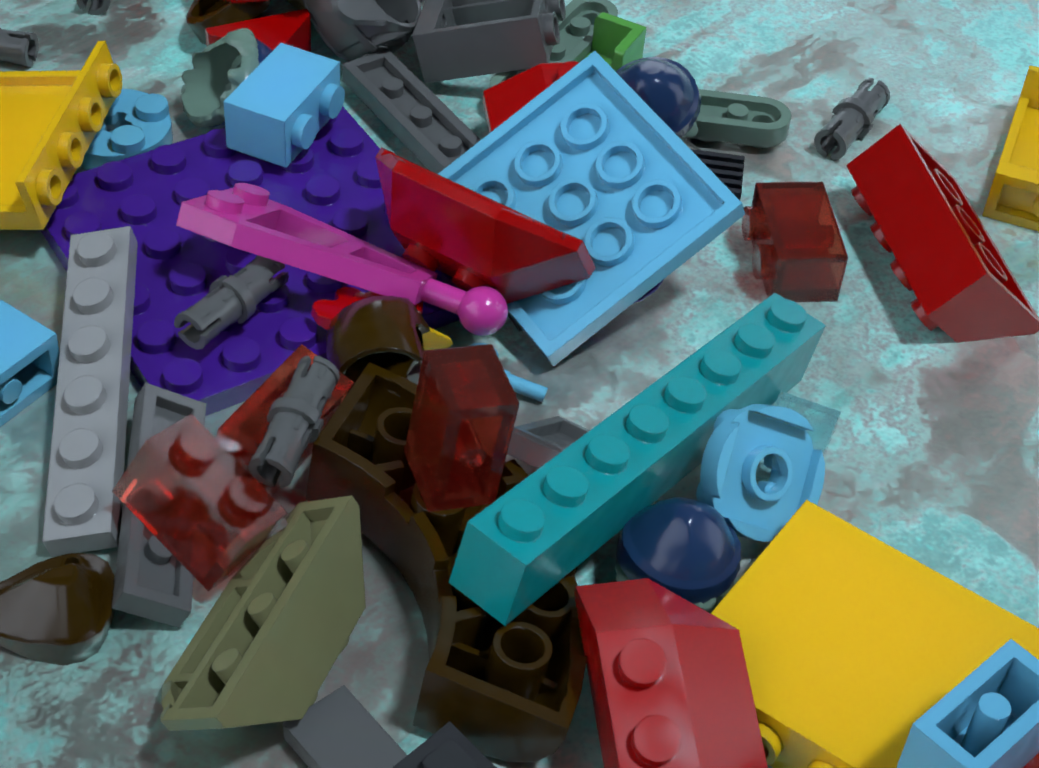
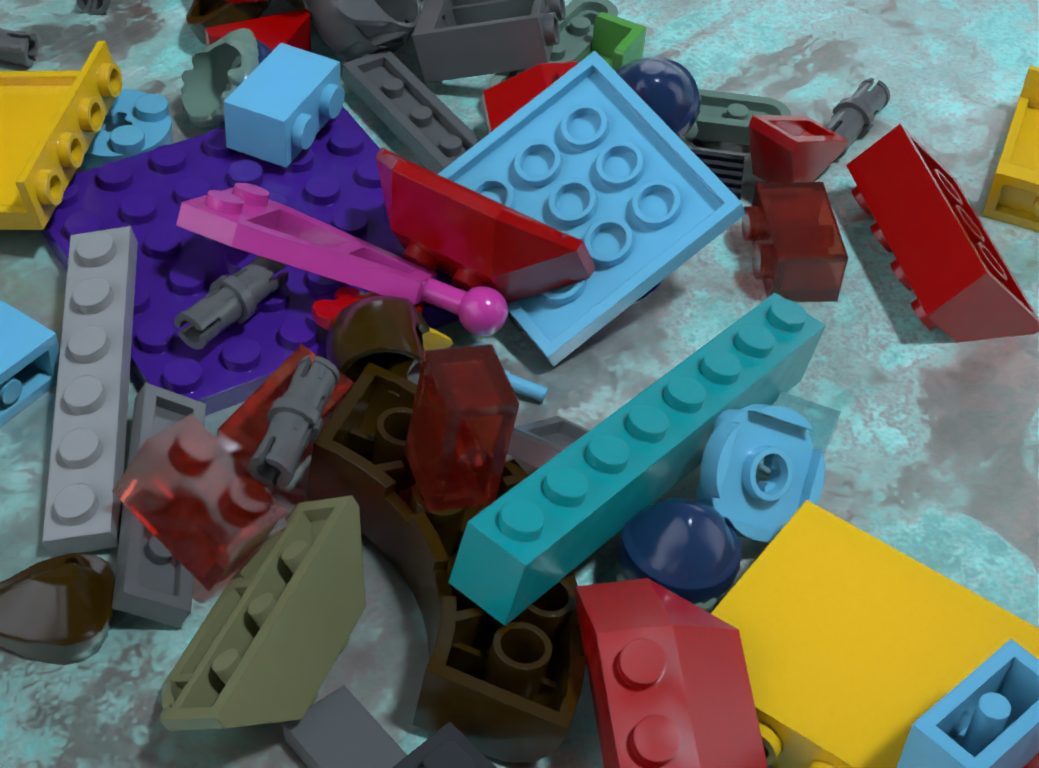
none -> red slope [748,115,849,200]

